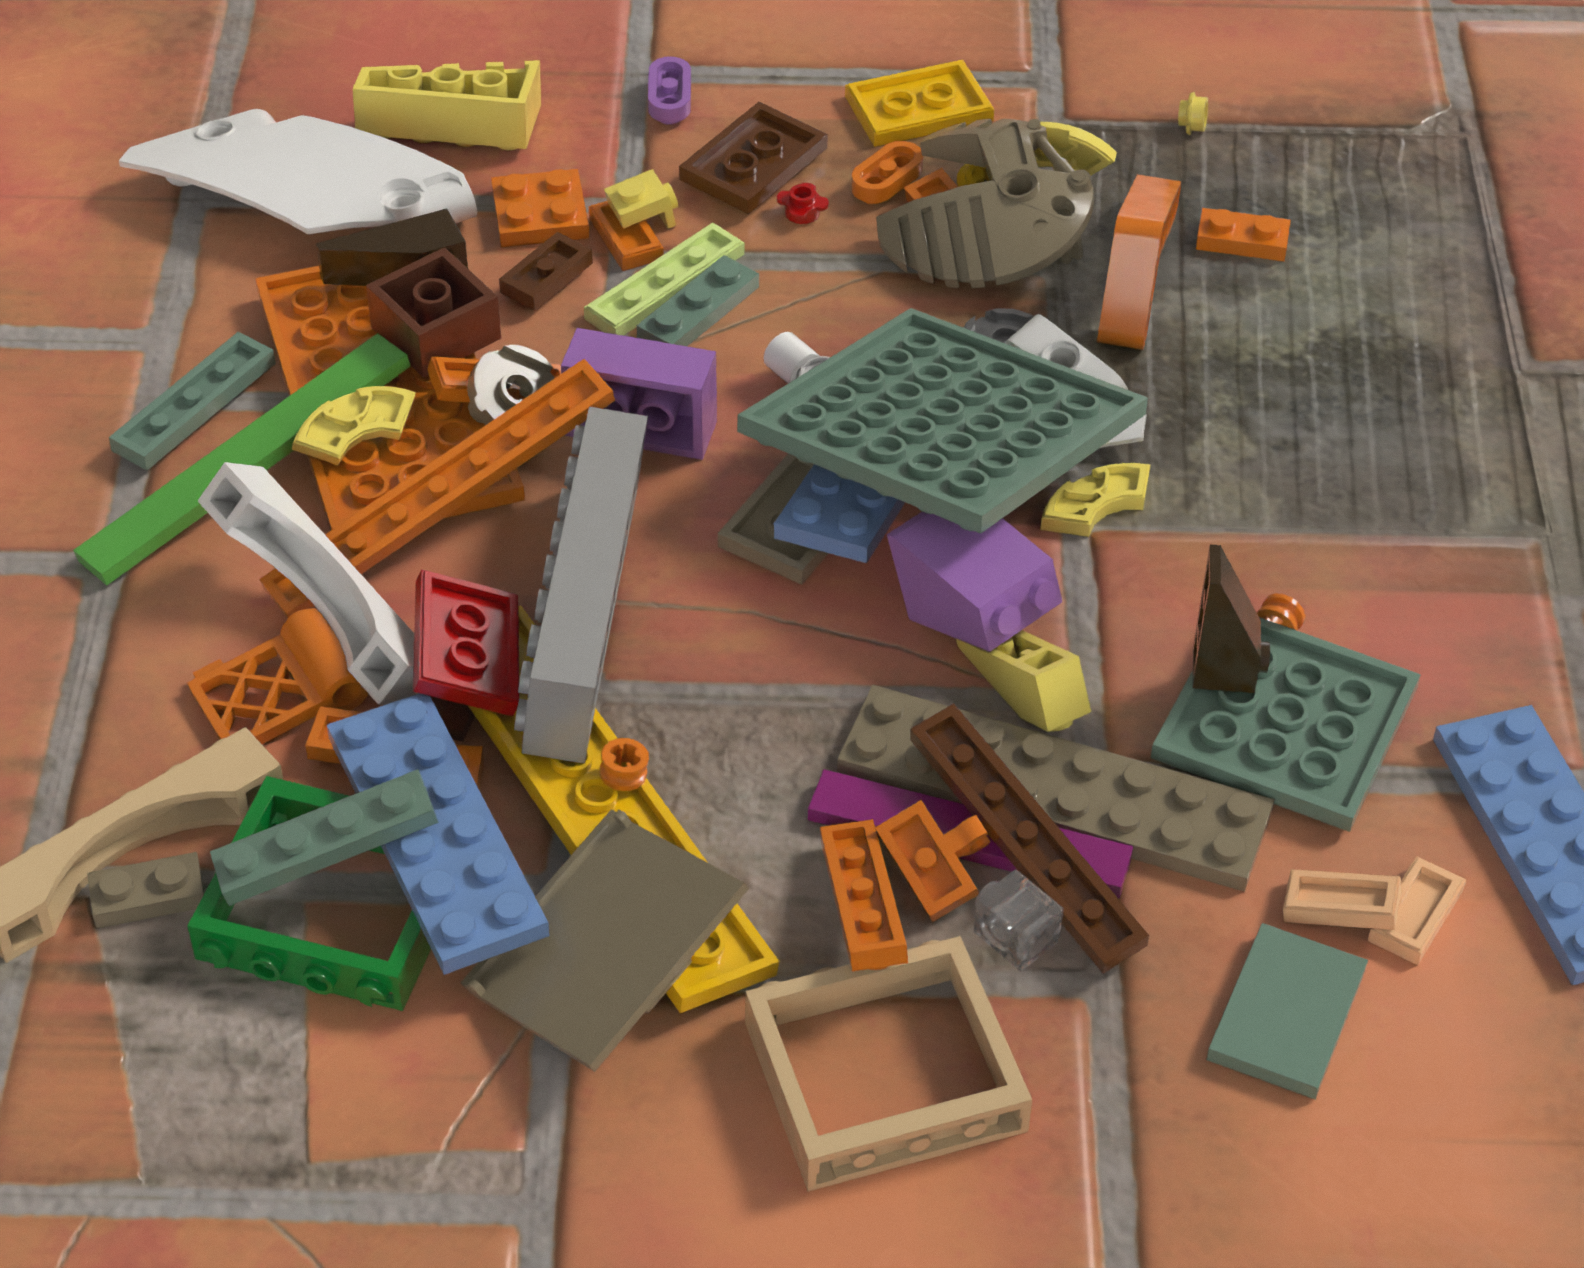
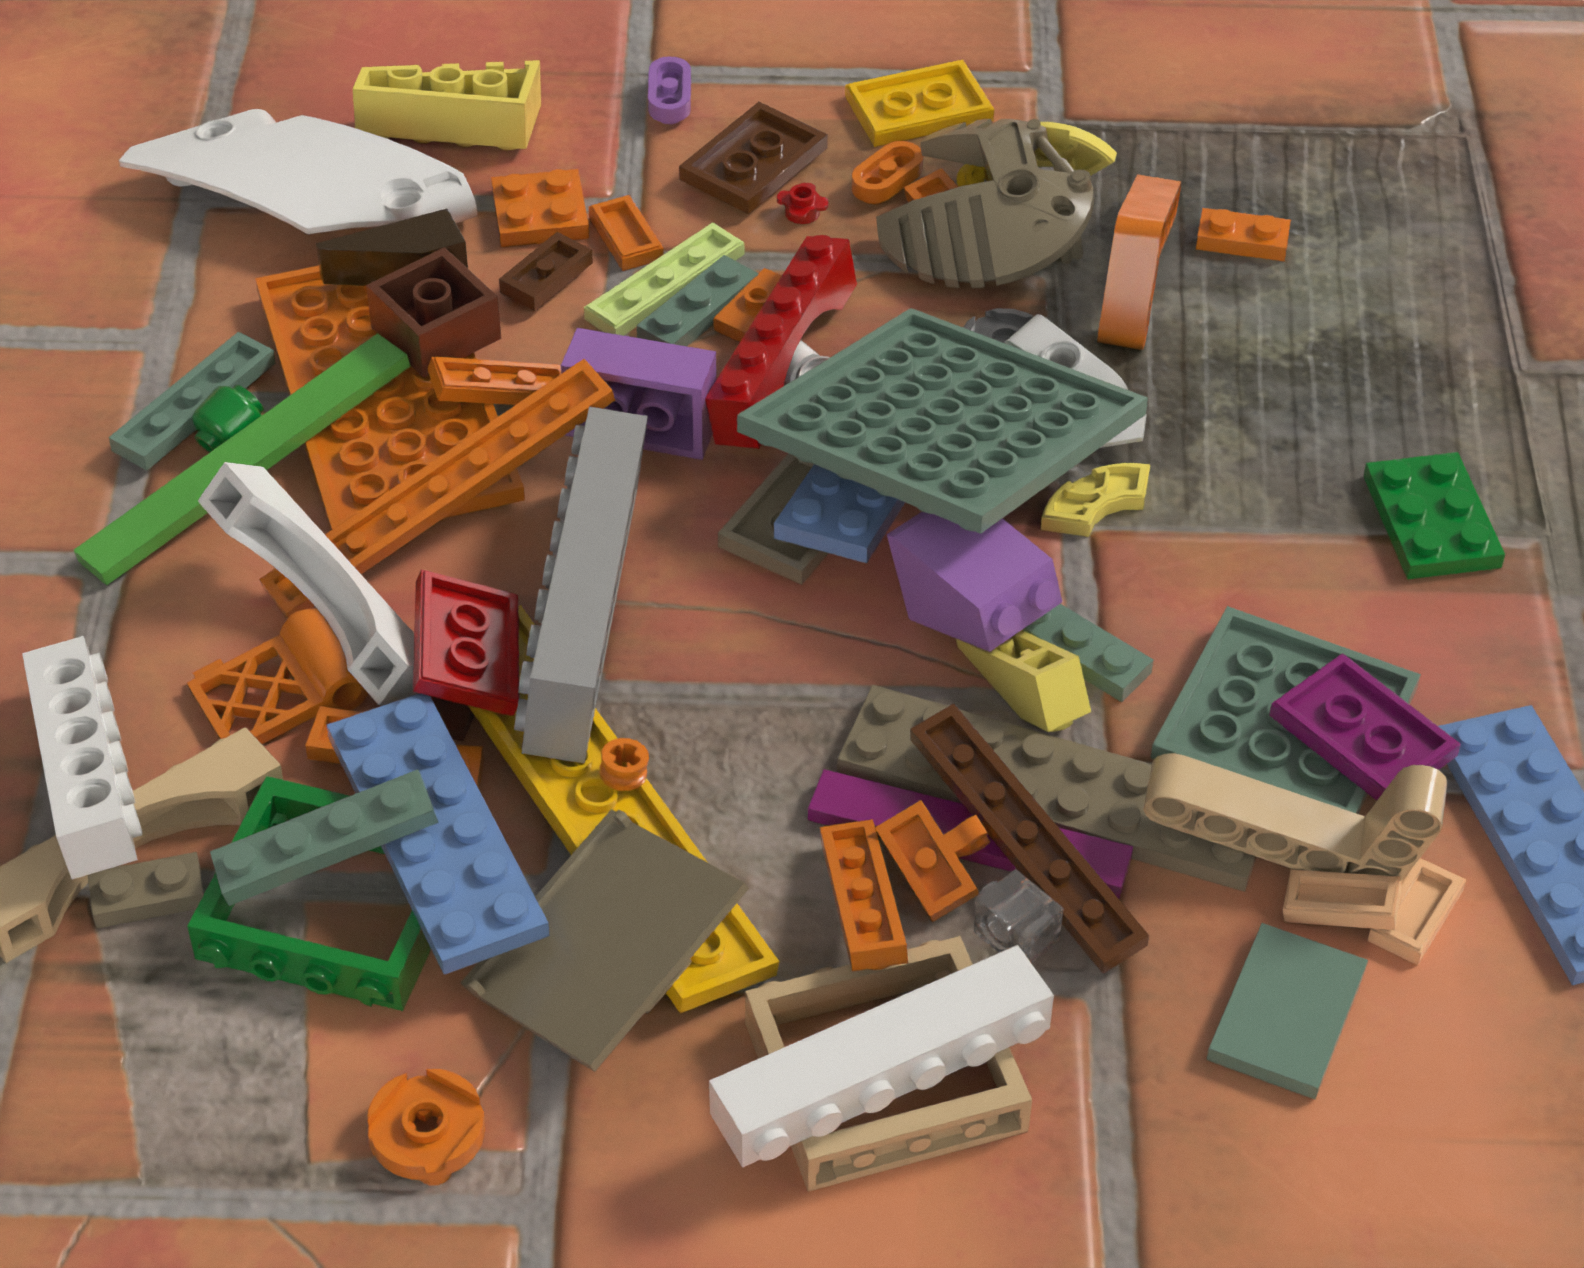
light yellow tile [292,386,416,465] -> none
plate [467,345,554,425] -> none
light yellow bracket [604,169,678,229] -> none
light yellow plate [1178,92,1208,135] -> none
dark brown slope [1192,544,1270,693] -> none
orange bush [1257,593,1306,631] -> none
none -> white brick [22,636,143,879]
none -> green head [192,384,264,453]
none -> orange plate [367,1069,485,1186]
none -> red arch [705,235,857,449]
none -> white brick [709,945,1054,1168]
none -> orange plate [713,268,782,342]
none -> sand green plate [1022,604,1154,702]
none -> tan beam [1143,753,1447,881]
none -> magenta tile [1269,653,1461,801]
none -> green plate [1363,452,1505,580]

